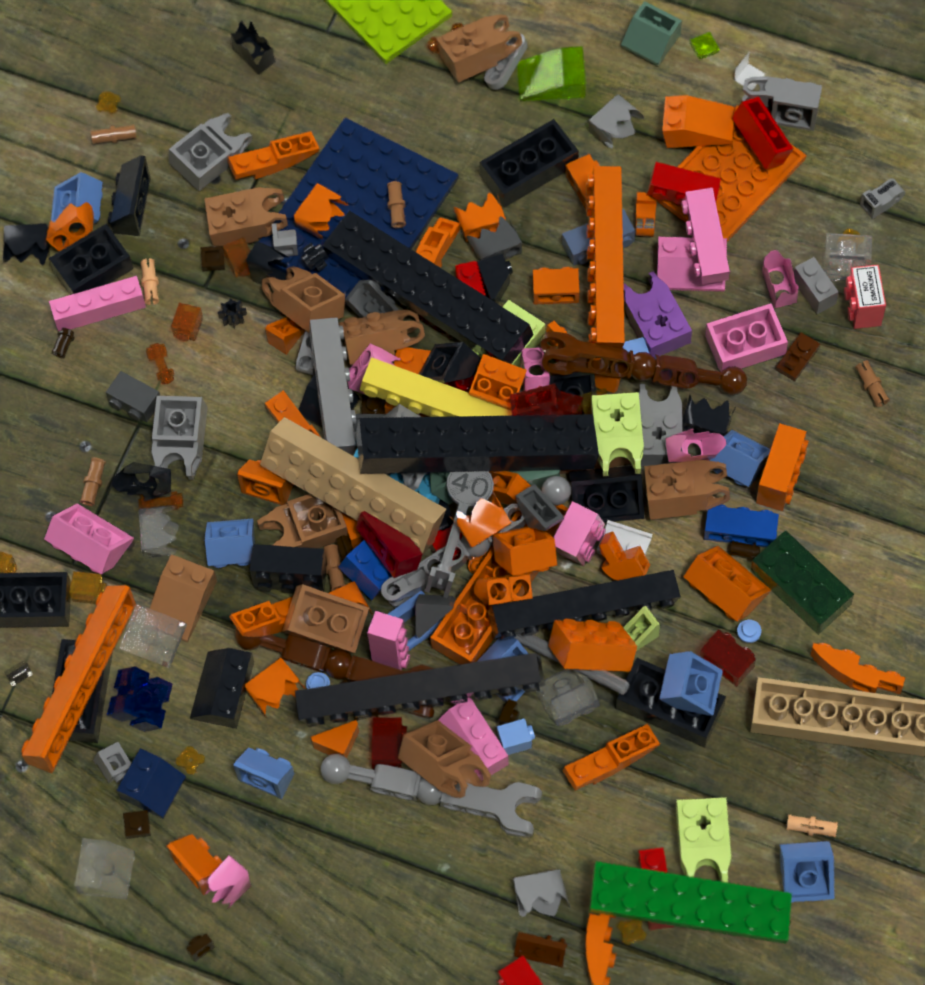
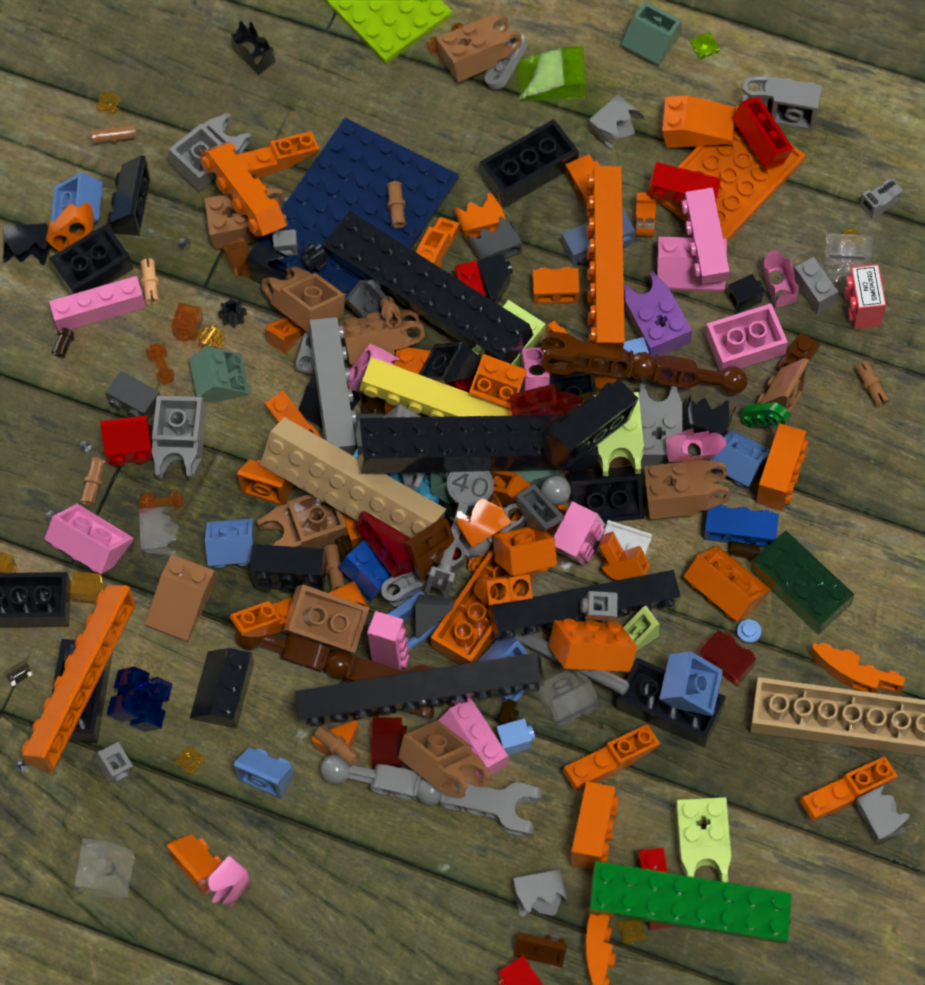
black piece [112,462,171,501] -> none
dark blue slope [117,748,186,819] -> none
clear brick [119,604,187,668] -> none
dark brown plate [124,810,151,839] -> none
dark brown plate [186,933,215,962] -> none
dark brown plate [200,245,225,271] -> none
orange piece [245,658,306,718] -> none
orange piece [294,183,348,239] -> none
light blue plate [306,672,330,689] -> none
white sticker [734,52,765,91] -> none
medium blue slope [780,841,834,902] -> none
light nougat pin [787,815,838,838] -> none
none -> red slope [100,416,154,466]
none -> sand green slope [189,346,249,402]
none -> clear yellow gear [197,324,226,349]
none -> orange brick [200,142,287,236]
none -> medium nougat pin [314,725,361,766]
none -> medium nougat pin [380,297,401,328]
none -> reddish brown wing [405,517,455,582]
none -> black brick [542,379,639,473]
none -> orange brick [571,781,619,870]
none -> light grey brick [580,591,617,622]
none -> black brick [727,274,765,313]
none -> green plate [740,402,791,428]
none -> medium nougat slope [757,358,809,413]
none -> orange slope [800,756,898,821]
none -> light grey piece [855,782,912,846]

